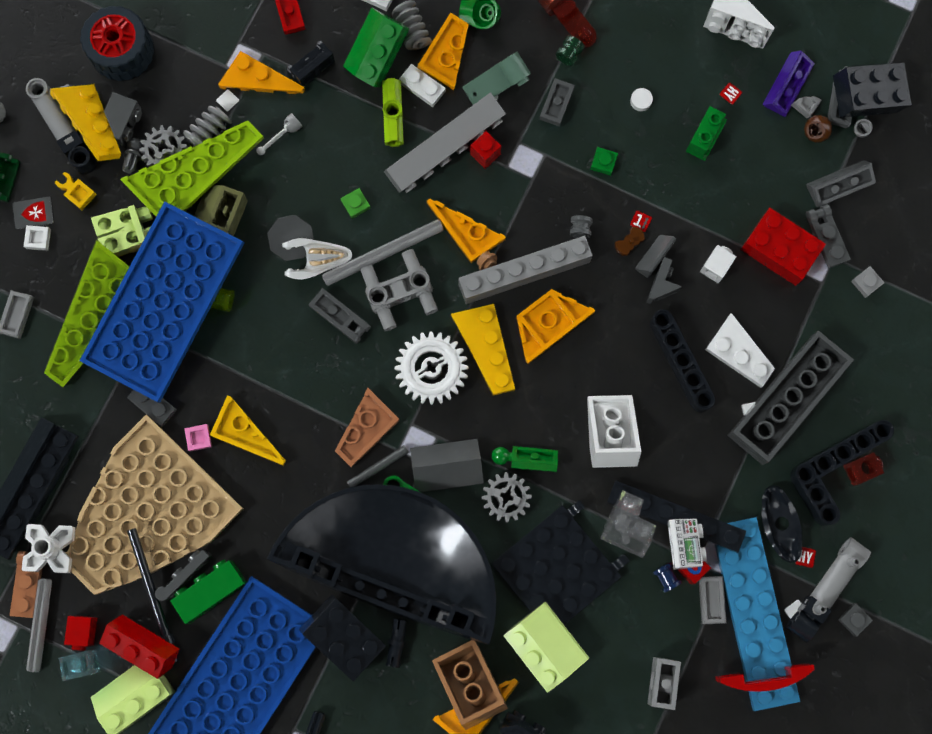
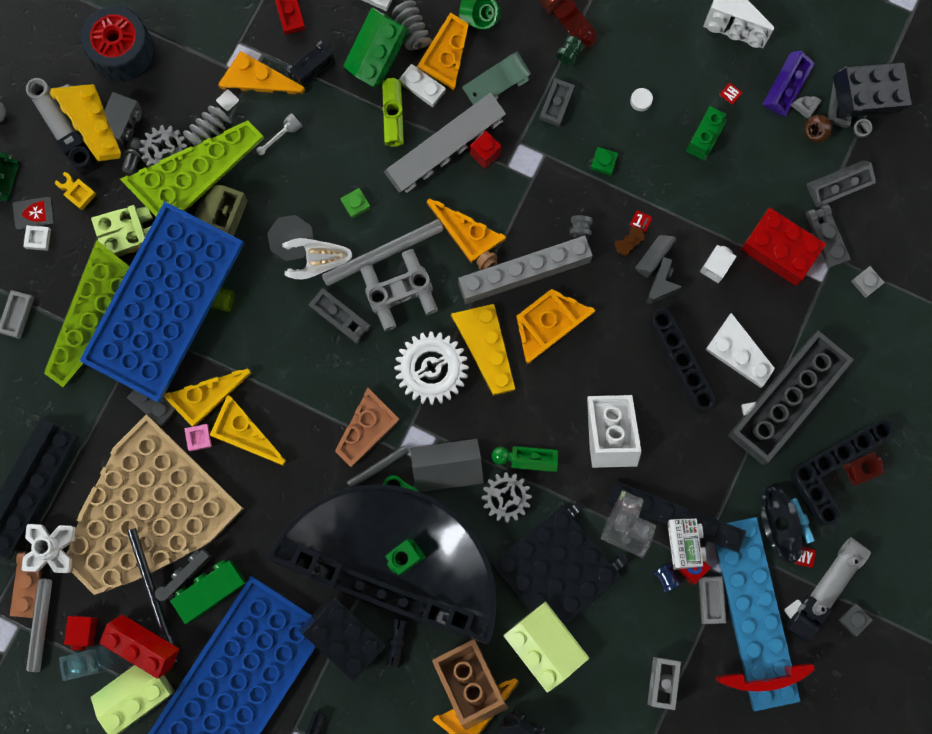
none -> yellow wing [163,369,251,427]
none -> green brick [385,539,426,575]
none -> medium azure bar [790,498,815,544]

